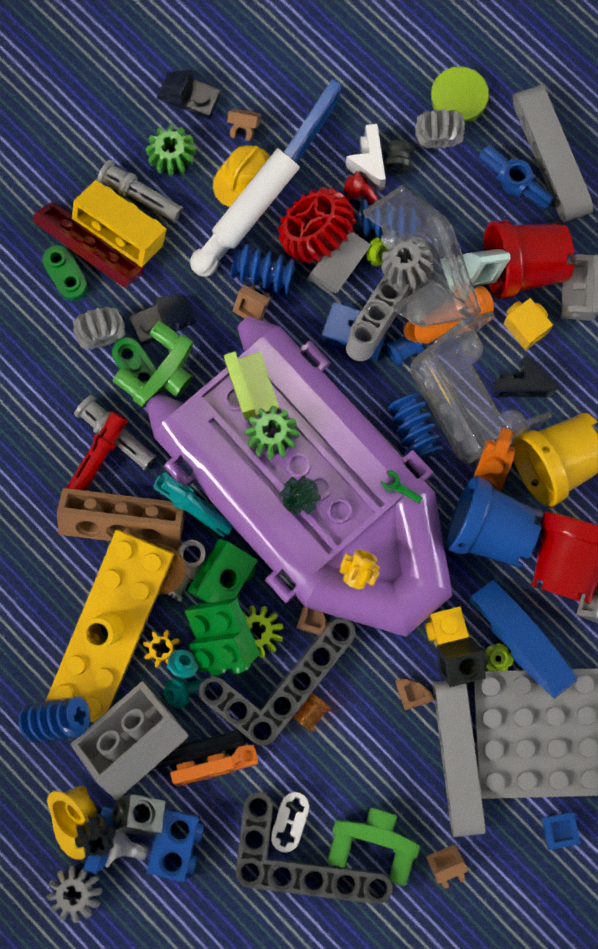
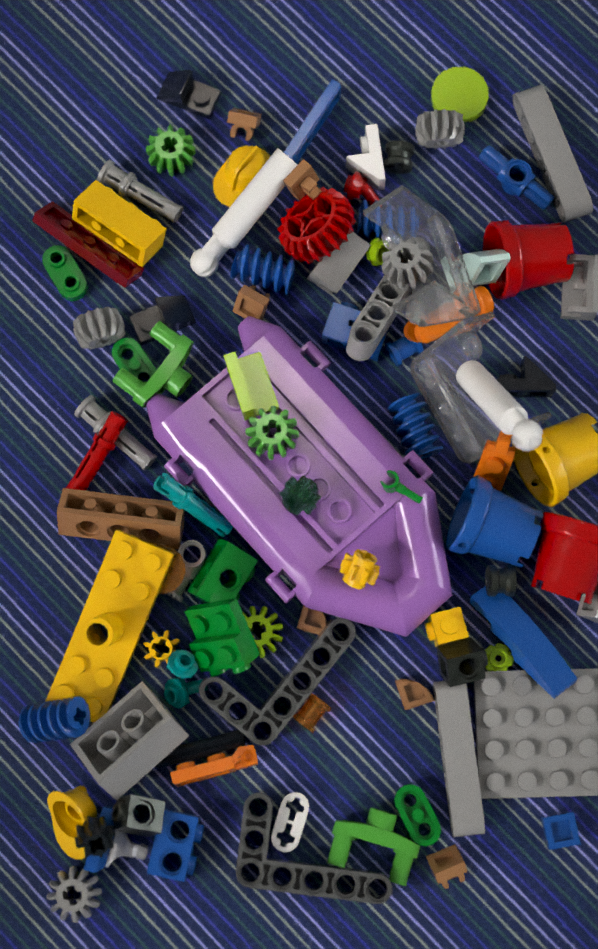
yellow brick [503,298,553,351] -> none
none -> medium nougat tile [283,159,322,201]
none -> green plate [394,784,441,846]
none -> white piece [456,360,543,451]
none -> pearl dark grey wheel [485,565,517,596]

